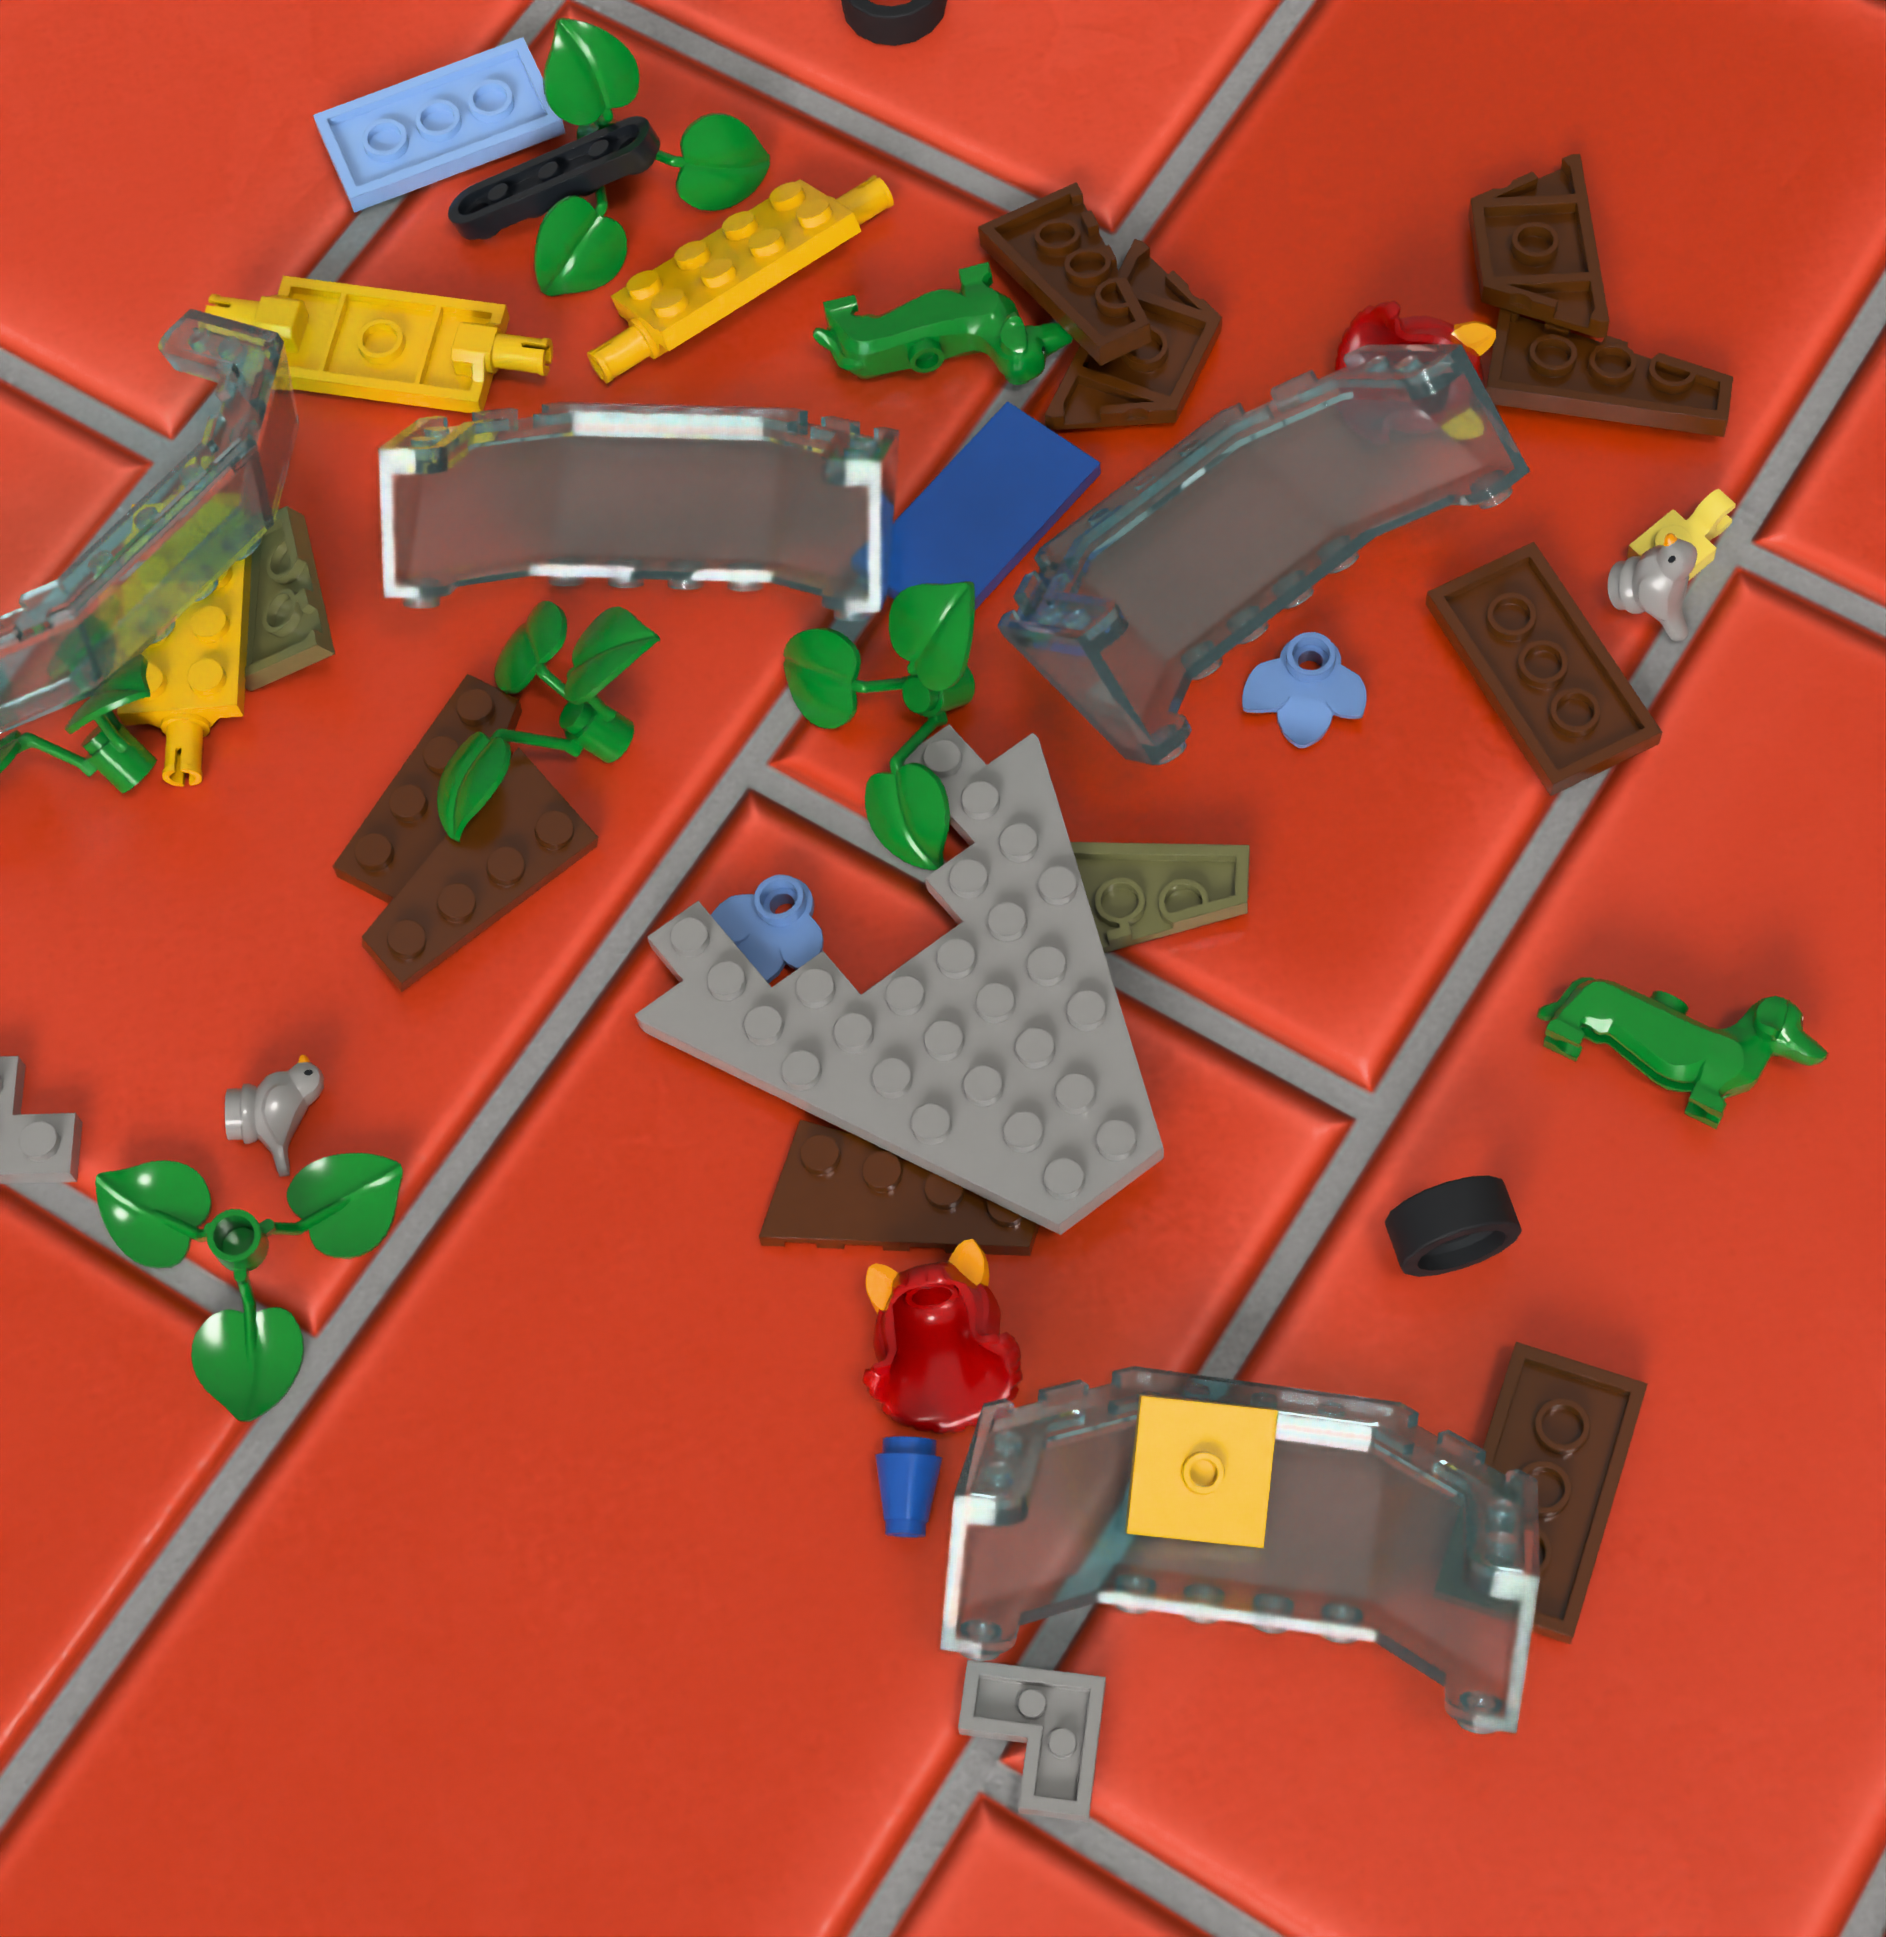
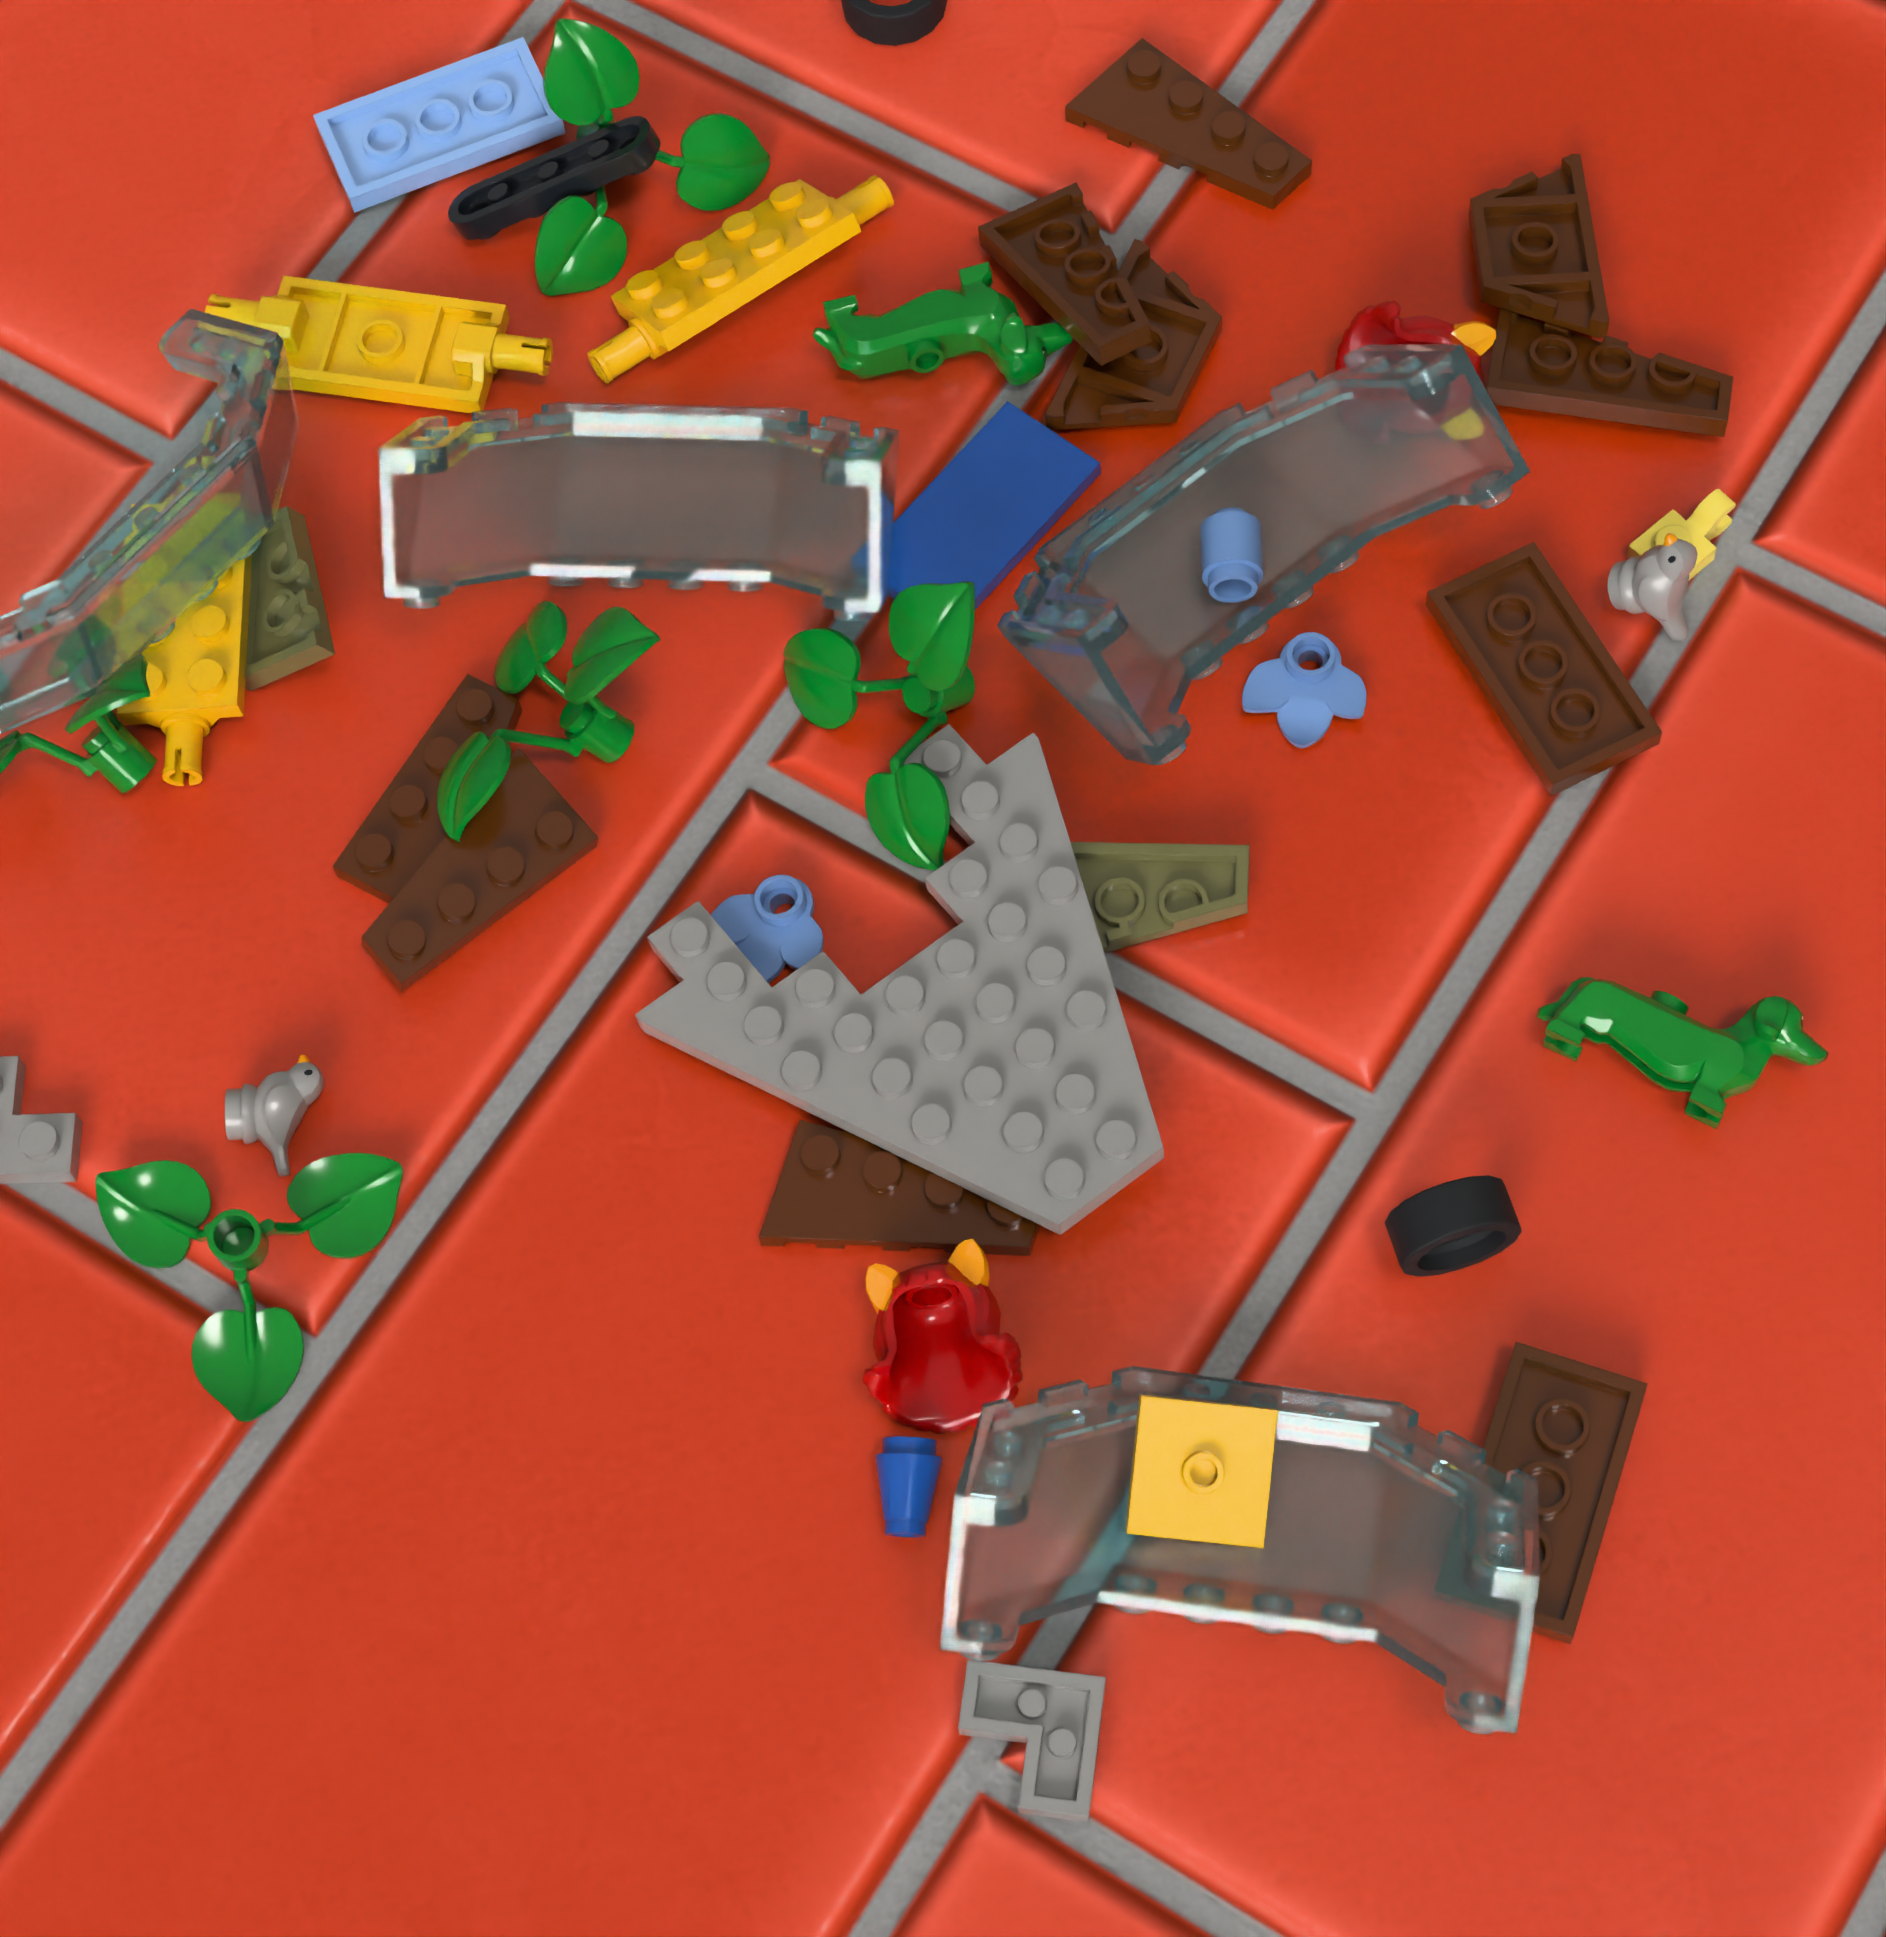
none -> reddish brown wing [1065,38,1312,210]
none -> medium blue brick [1200,507,1263,603]

